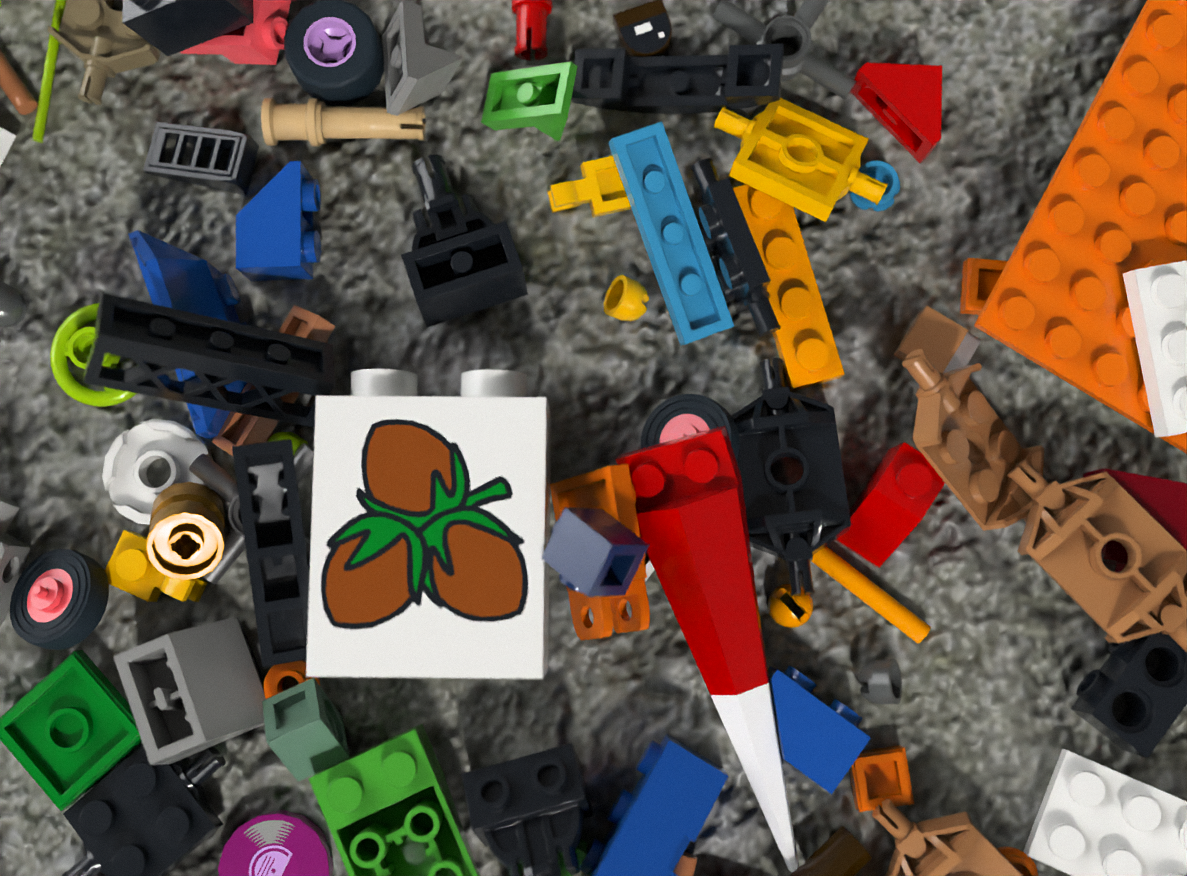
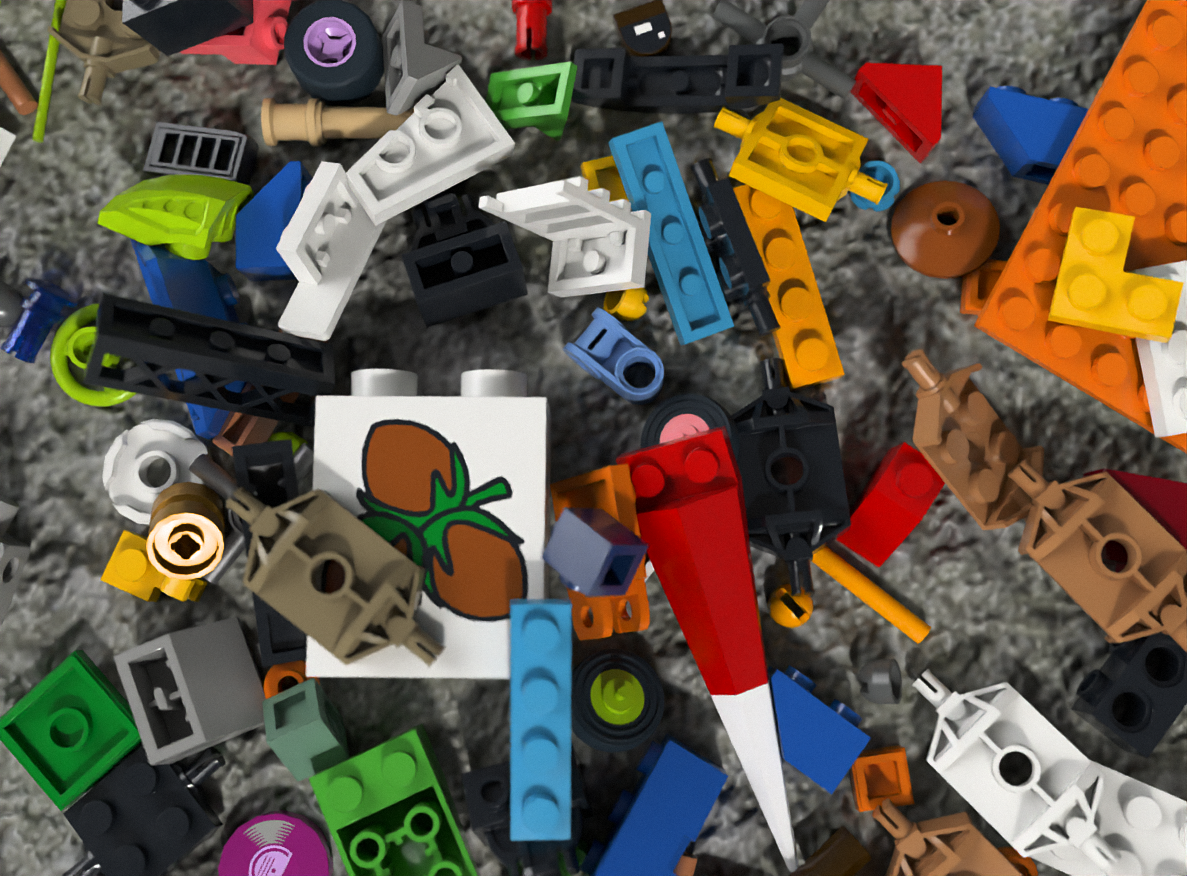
black wheel [10,549,109,650] -> none
medium nougat piece [894,305,981,374] -> none
none -> clear blue pin [1,277,79,364]
none -> lime slope [97,175,255,260]
none -> dark tan plate [226,487,446,668]
none -> white bracket [276,161,387,341]
none -> white wing [346,64,515,226]
none -> white plate [479,176,651,298]
none -> dark azure plate [510,599,571,841]
none -> medium blue piece [563,307,664,405]
none -> black wheel [571,649,664,753]
none -> dark orange dish [891,181,1000,279]
none -> white plate [912,669,1122,873]
none -> blue slope [972,86,1089,185]
none -> yellow plate [1048,207,1184,343]

